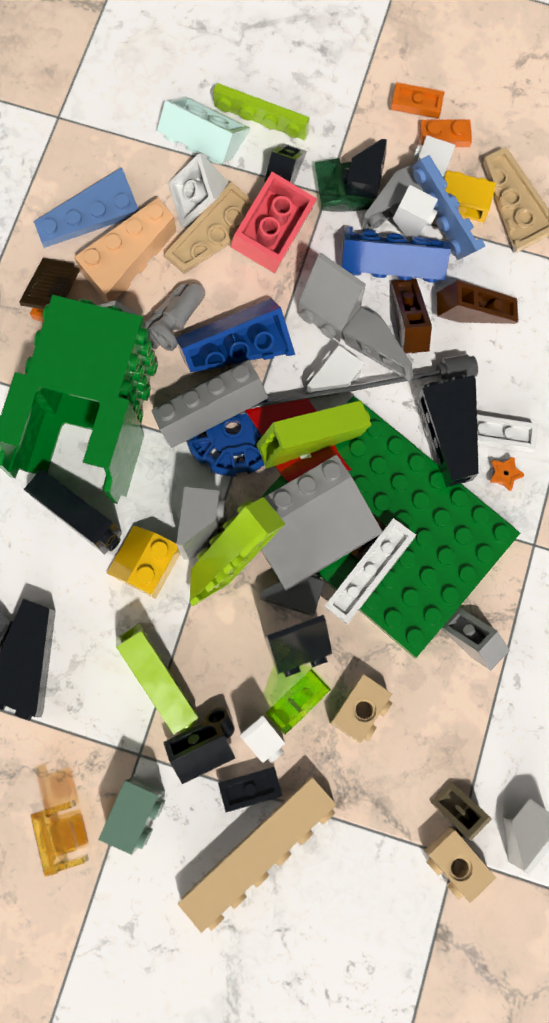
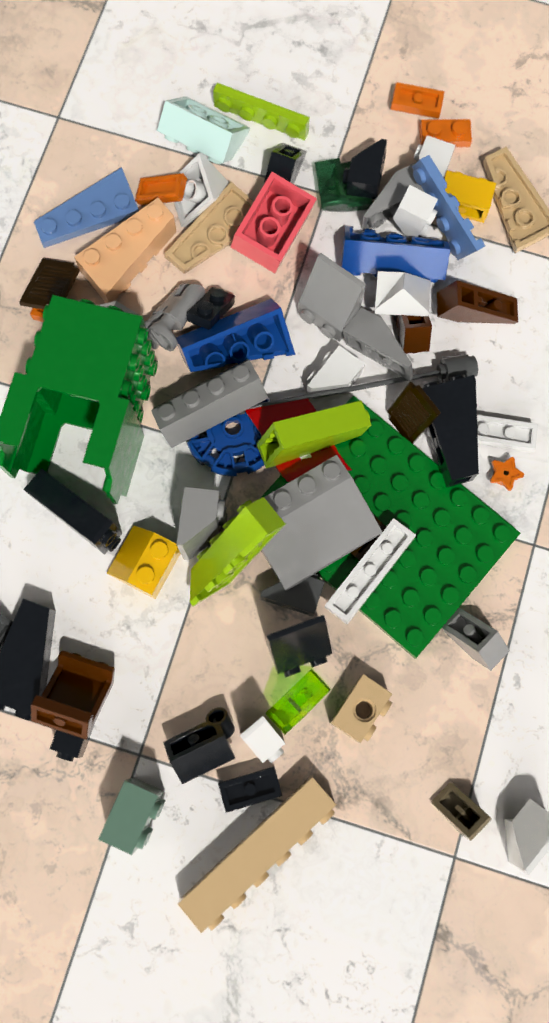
clear yellow panel [30,800,89,877] -> none
lime slope [116,623,198,735] -> none
tan brick [424,827,496,903] -> none
none -> reddish brown panel [31,650,115,740]
none -> black brick [50,726,94,762]
none -> orange tile [135,173,187,206]
none -> black plate [186,287,235,330]
none -> white slope [375,271,431,316]
none -> dark brown window [387,382,441,444]

